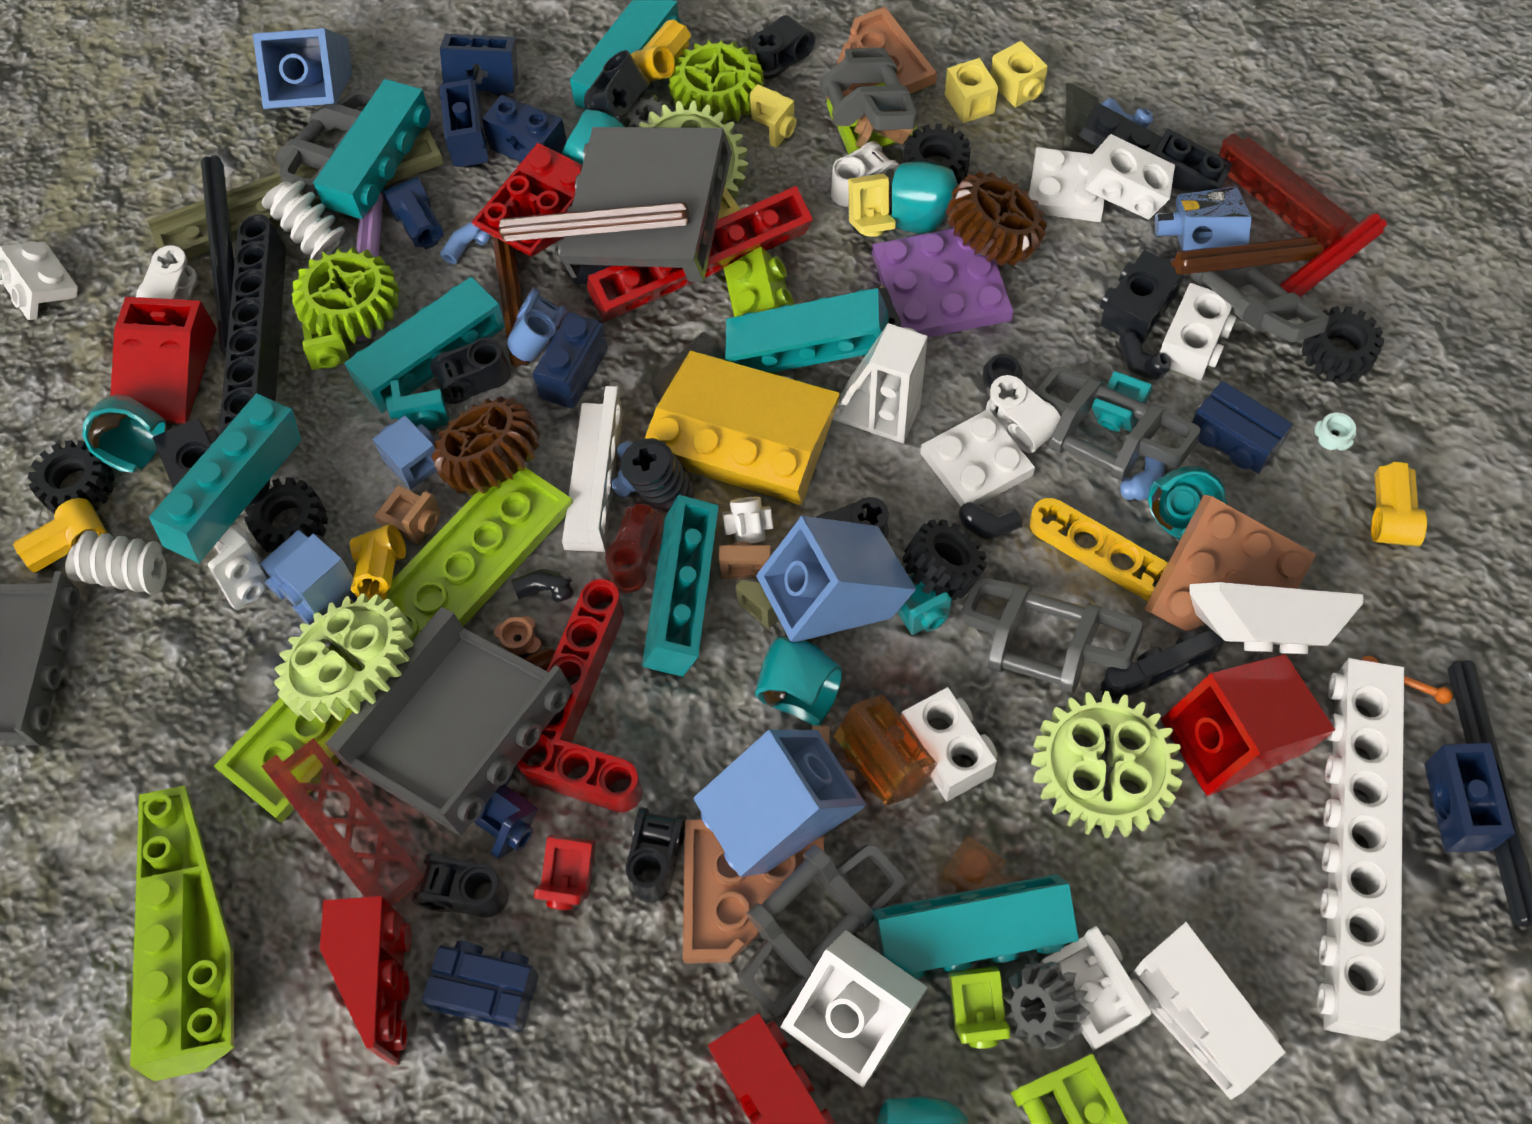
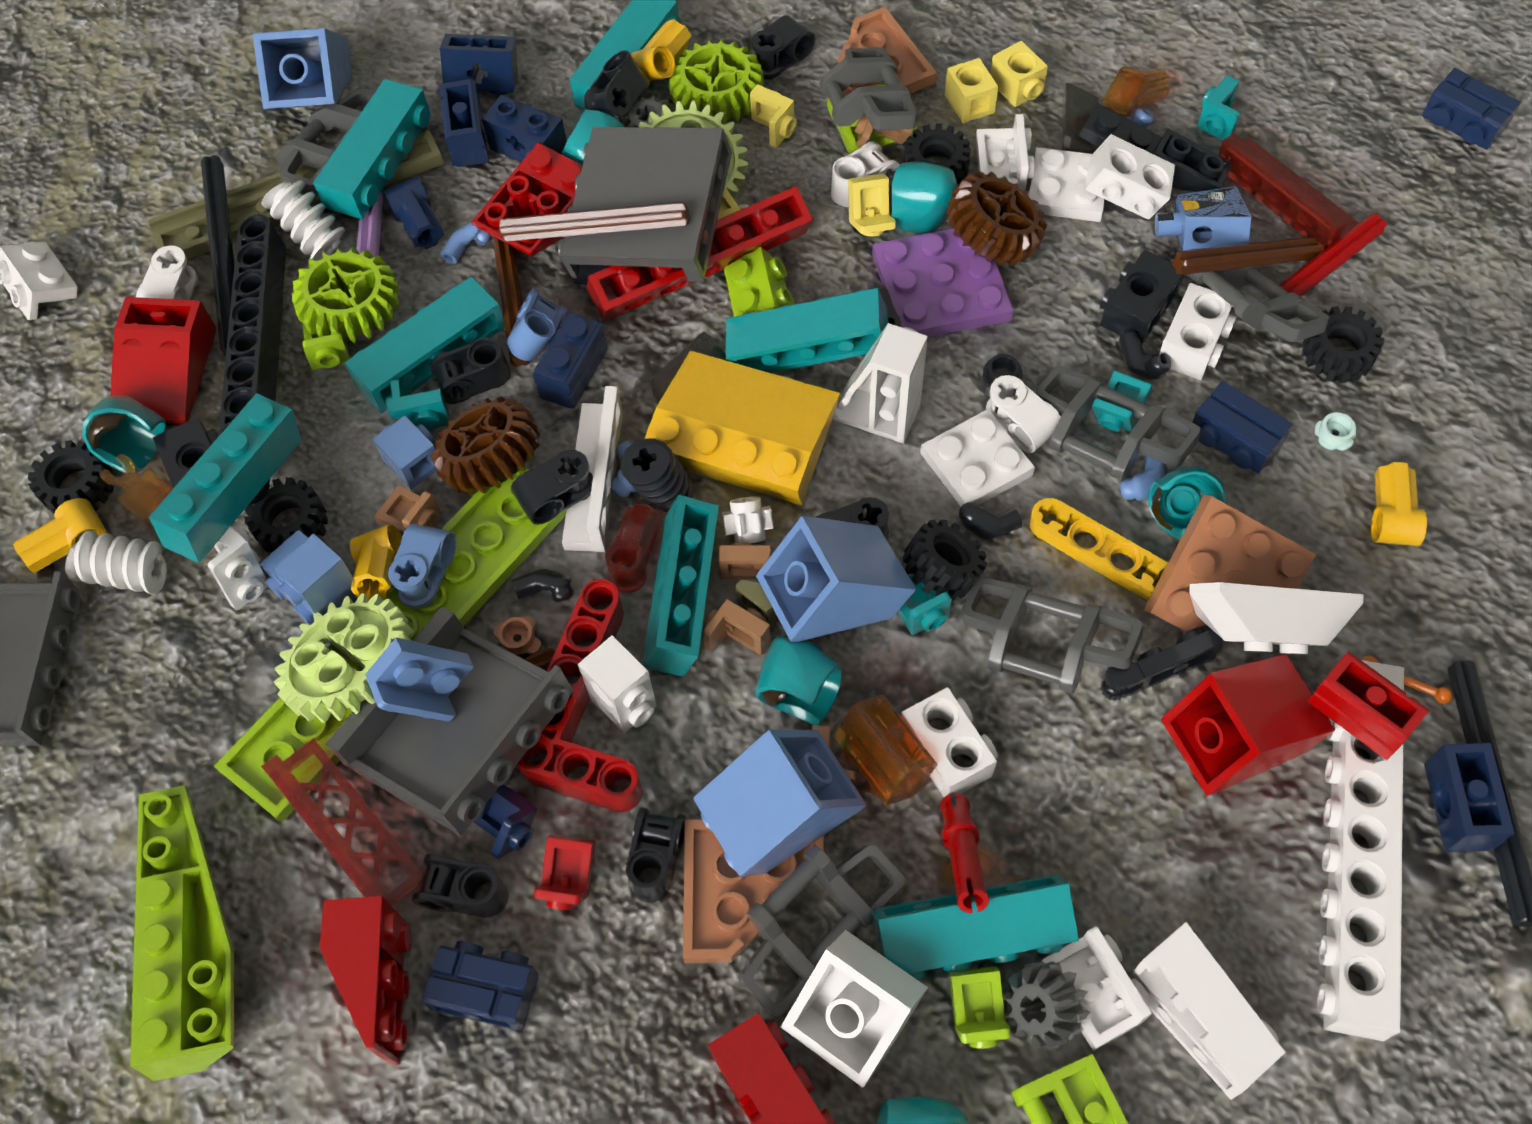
yellowish green gear [1031,691,1184,838] -> none
none -> clear orange plate [99,454,172,527]
none -> medium blue bracket [365,637,474,722]
none -> medium blue piece [388,523,456,609]
none -> black piece [511,450,593,525]
none -> white brick [578,635,657,734]
none -> medium nougat bracket [702,599,771,656]
none -> red pin [940,793,989,913]
none -> white bracket [975,114,1034,191]
none -> clear orange piece [1101,67,1170,118]
none -> teal bracket [1197,75,1240,142]
none -> red brick [1308,651,1430,760]
none -> dark blue brick [1422,68,1521,151]

